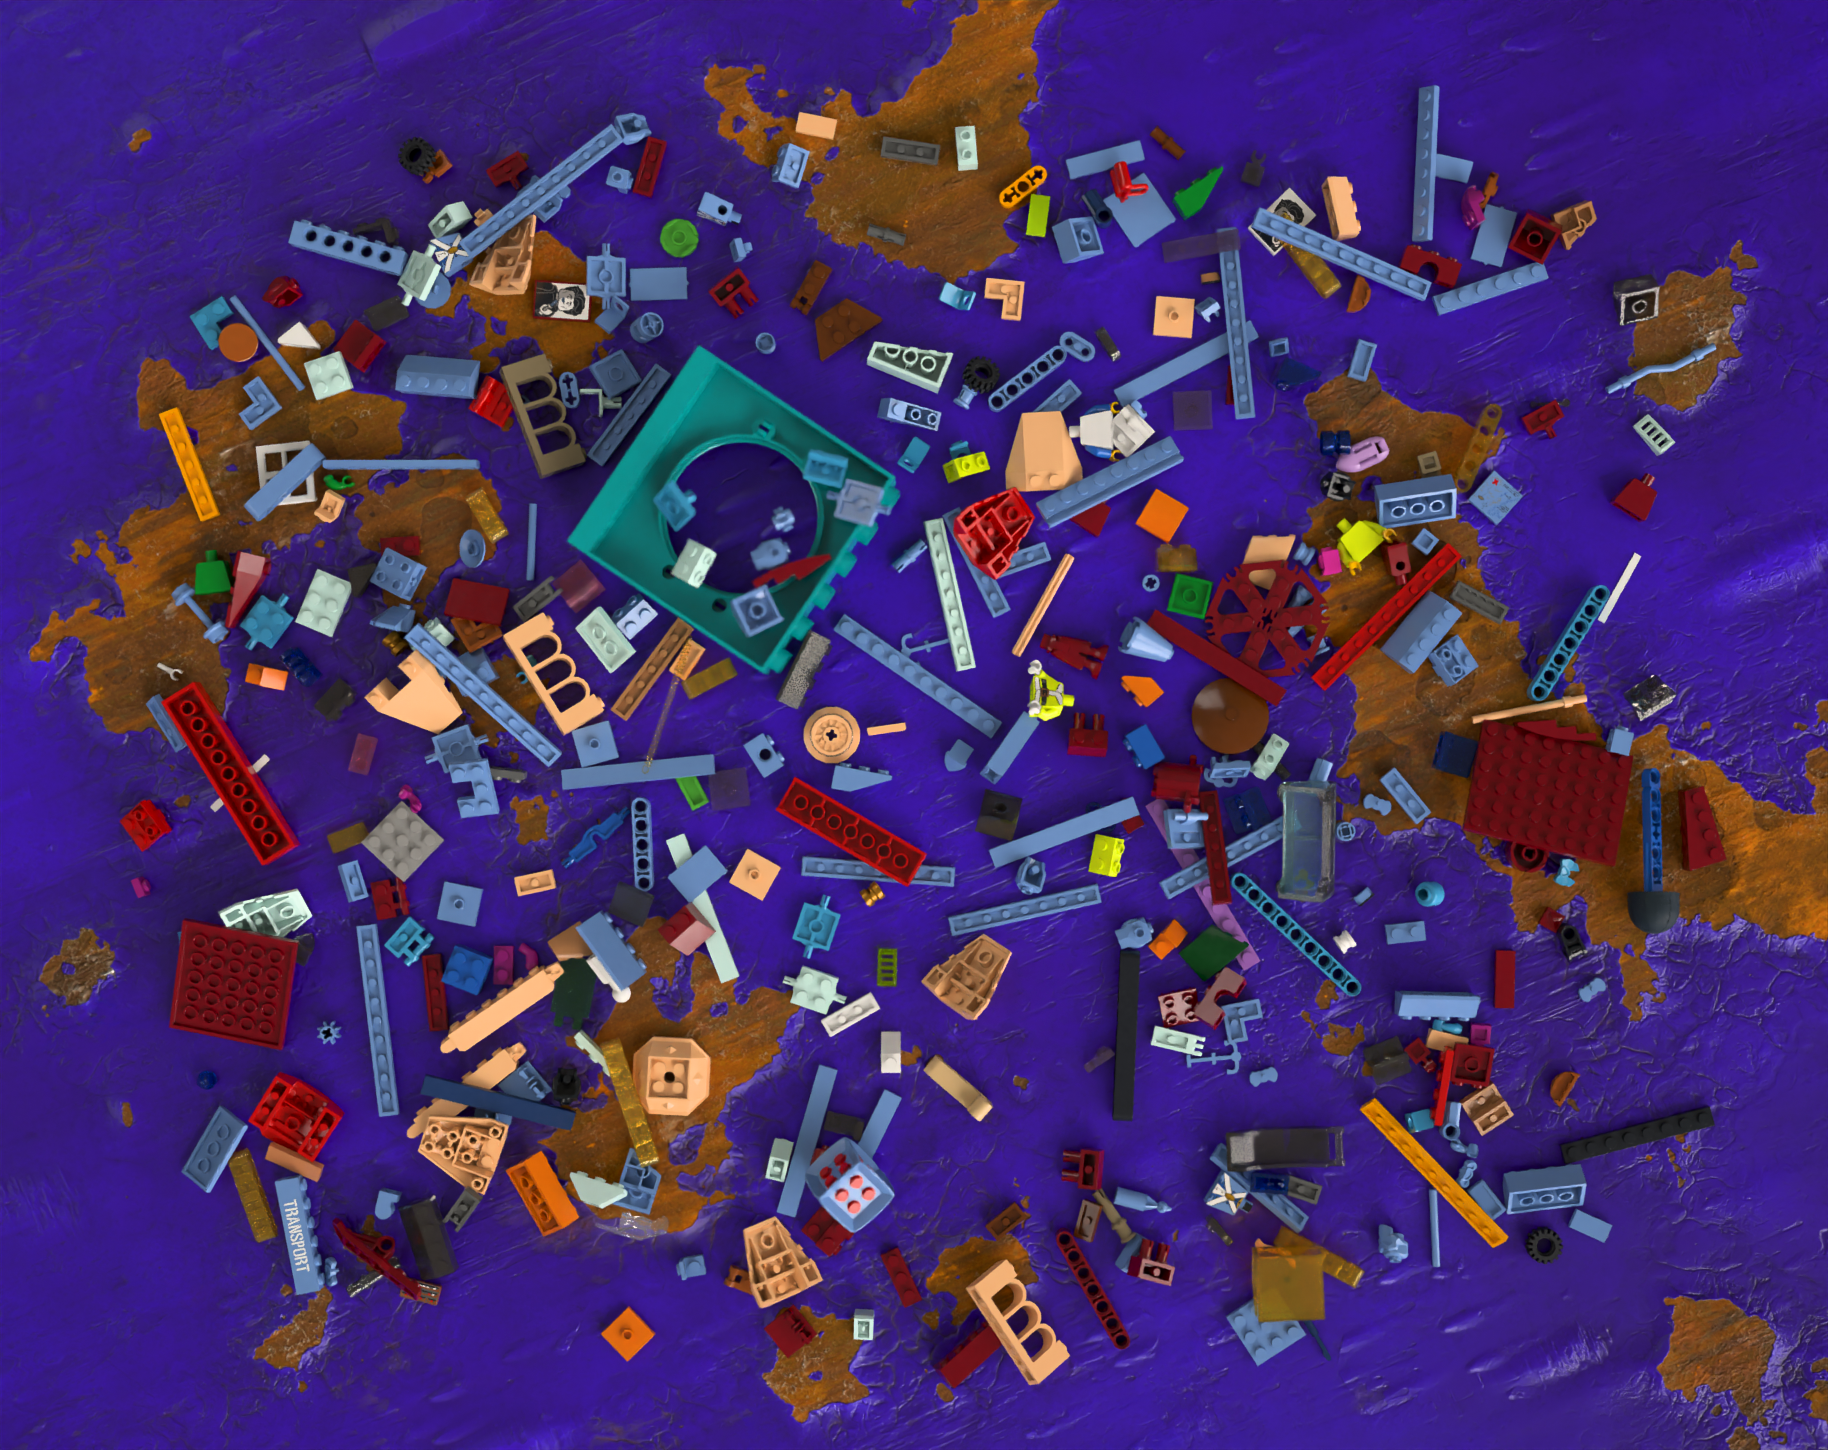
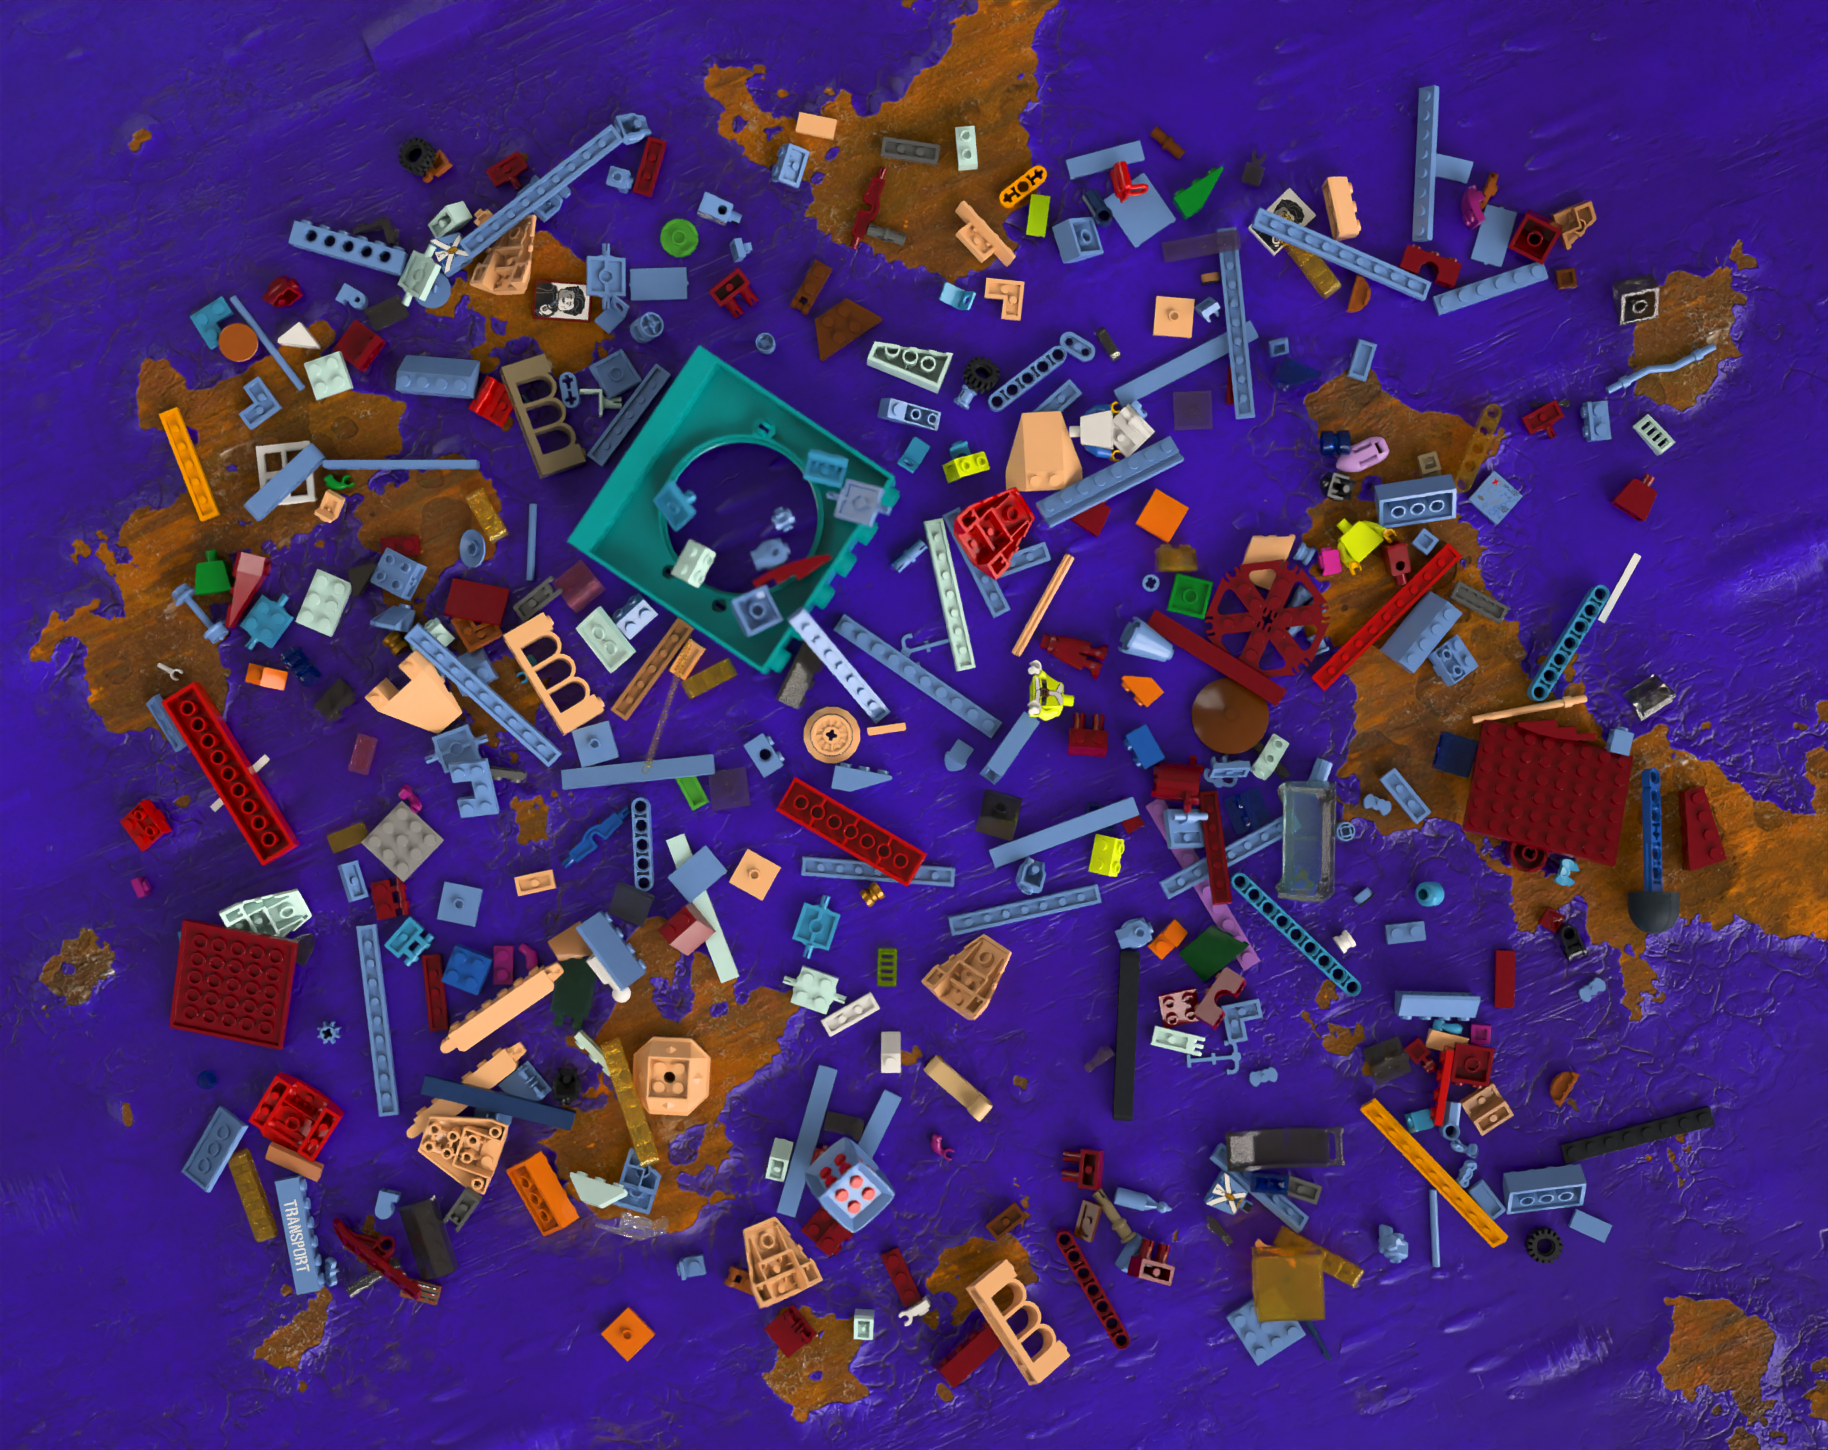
none -> medium blue leg [335,283,368,310]
none -> tile [787,607,890,724]
none -> dark red piece [849,166,887,250]
none -> white plate [899,1296,930,1326]
none -> magenta arm [930,1134,954,1160]
none -> light nougat bracket [955,201,1016,267]
none -> reddish brown tile [1554,267,1578,290]
none -> medium blue bracket [1580,401,1611,442]

